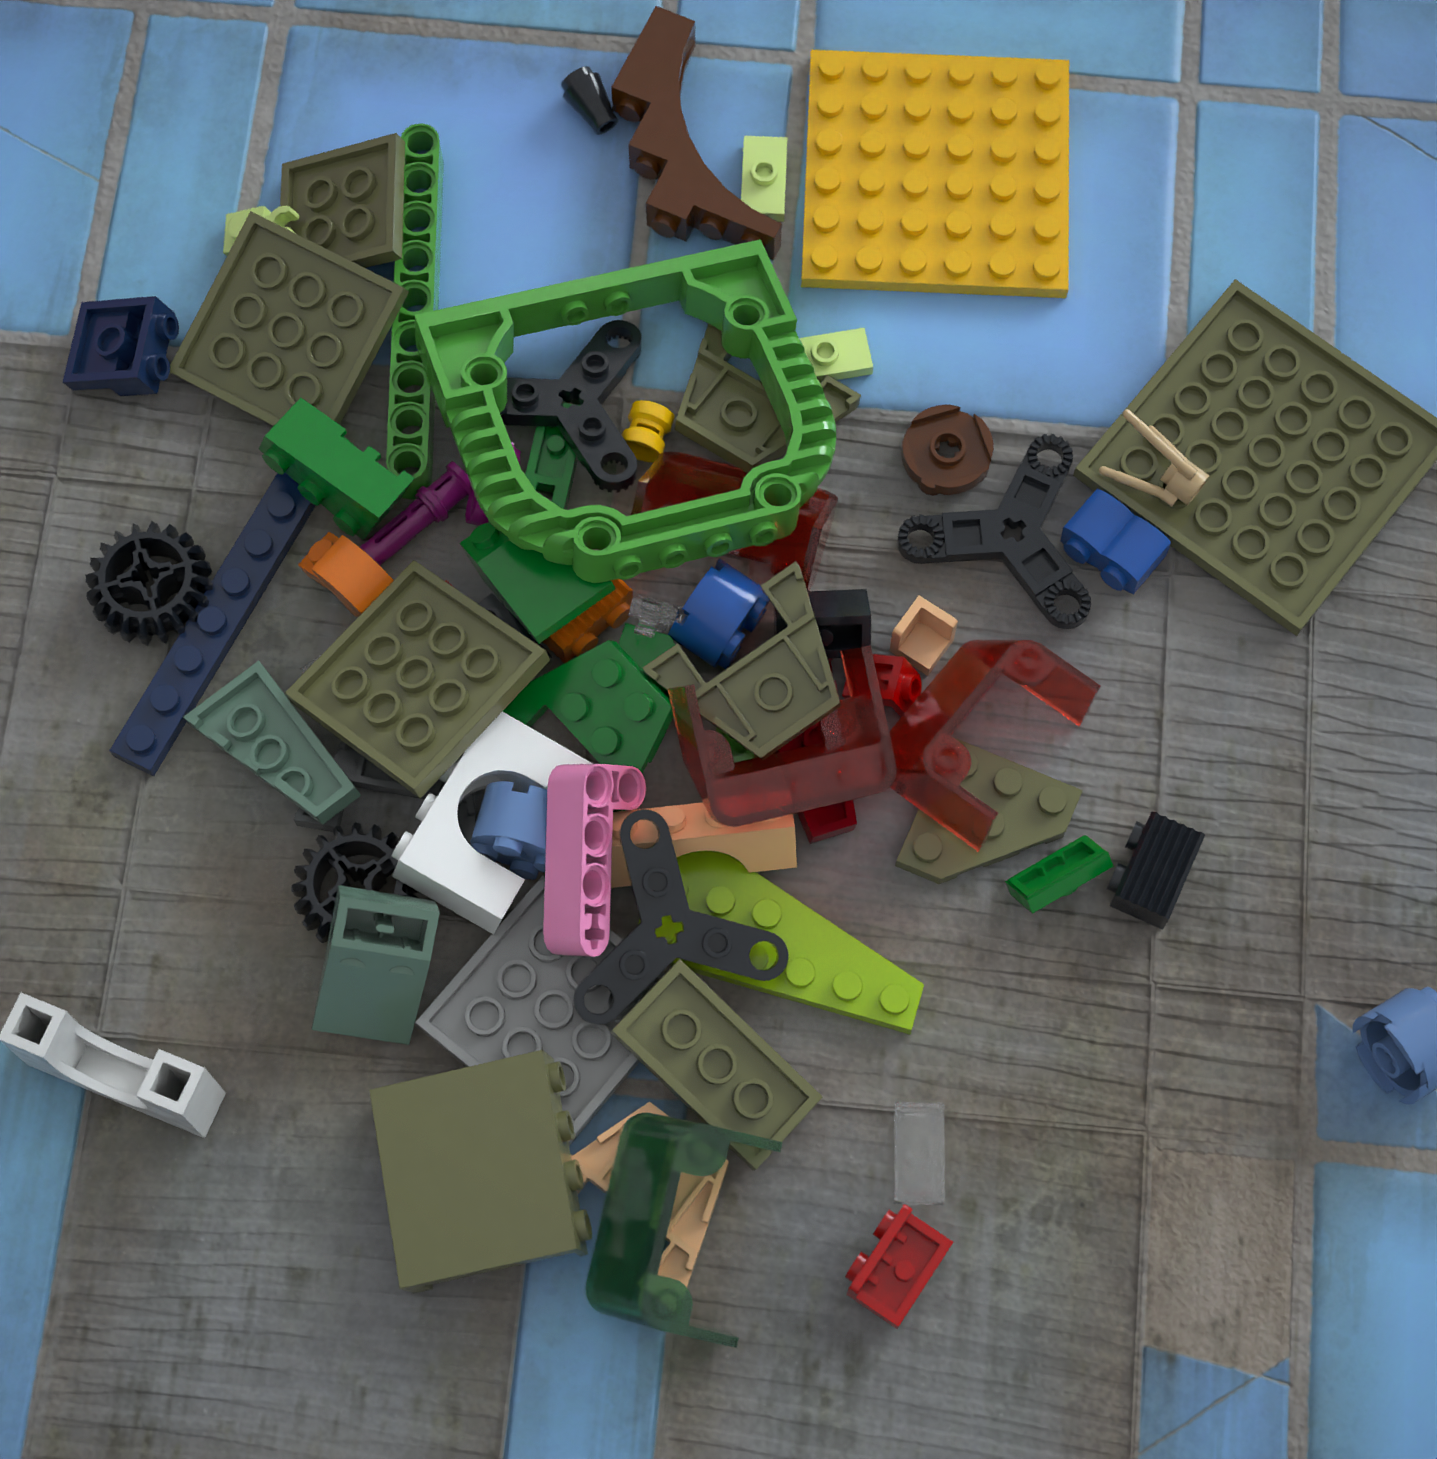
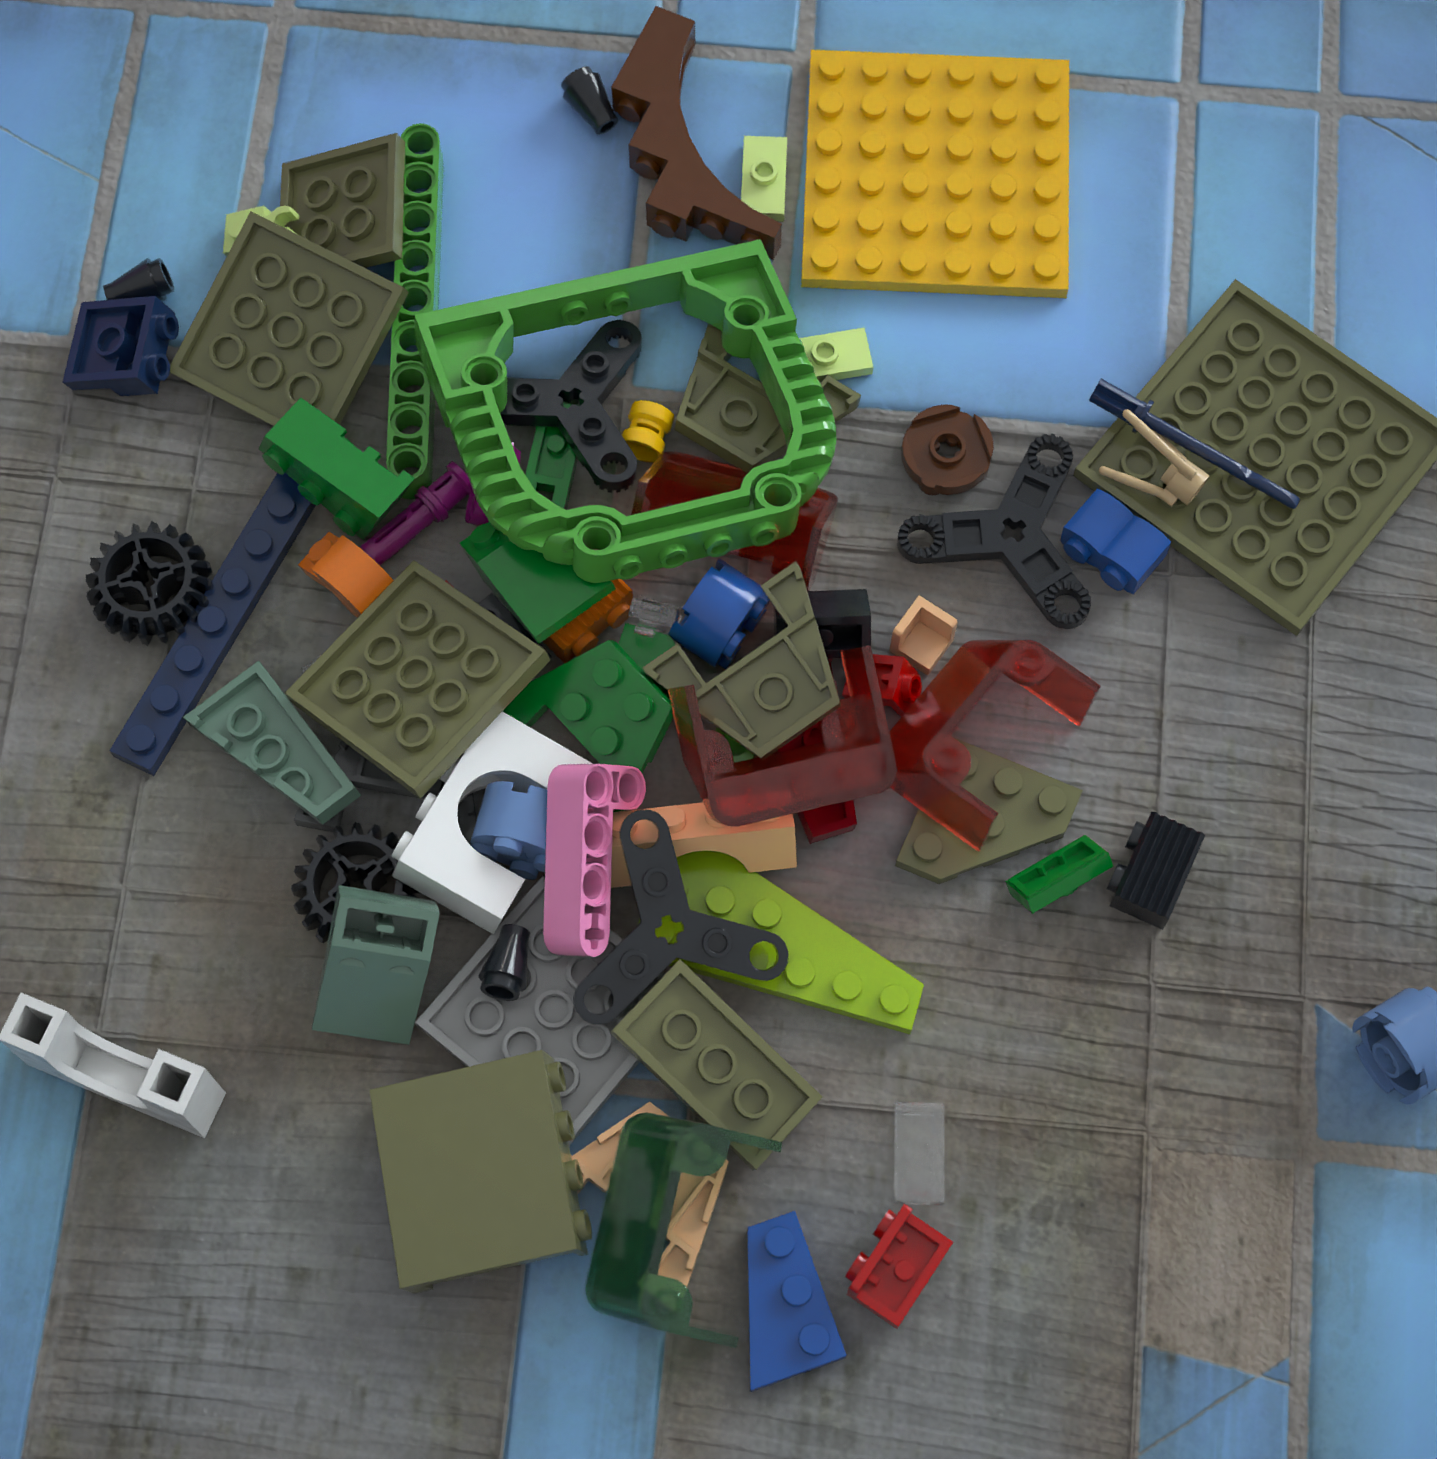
none -> black cone [103,258,174,301]
none -> black cone [478,924,530,1001]
none -> blue wing [747,1211,847,1392]
none -> dark blue piece [1089,378,1300,509]

